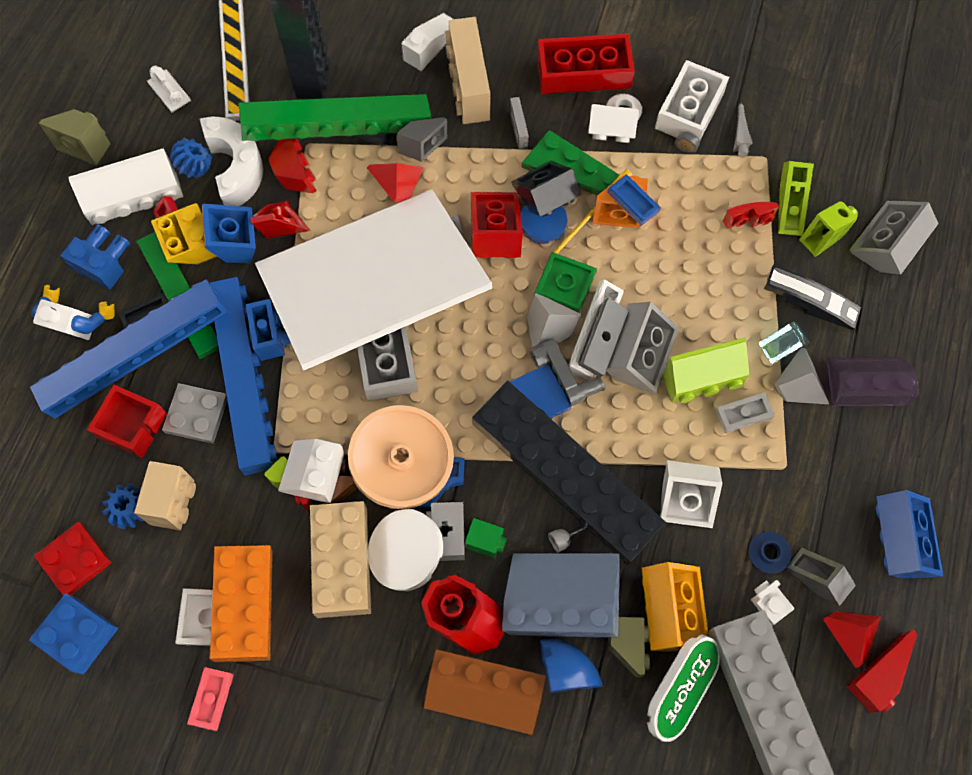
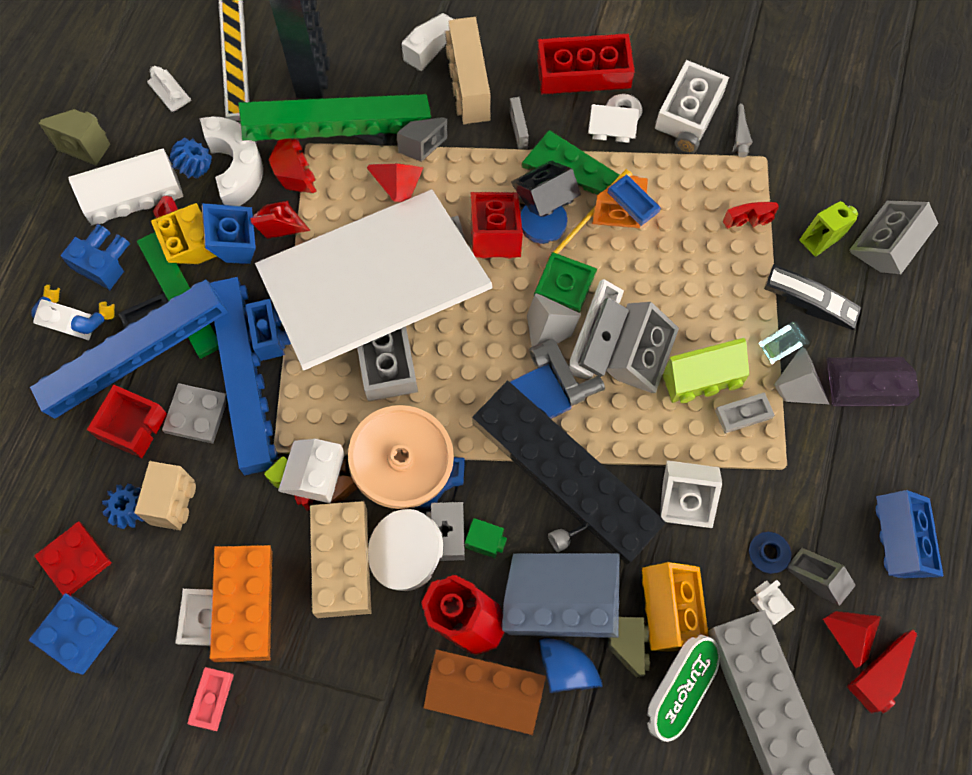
lime slope [778,161,814,236] -> none

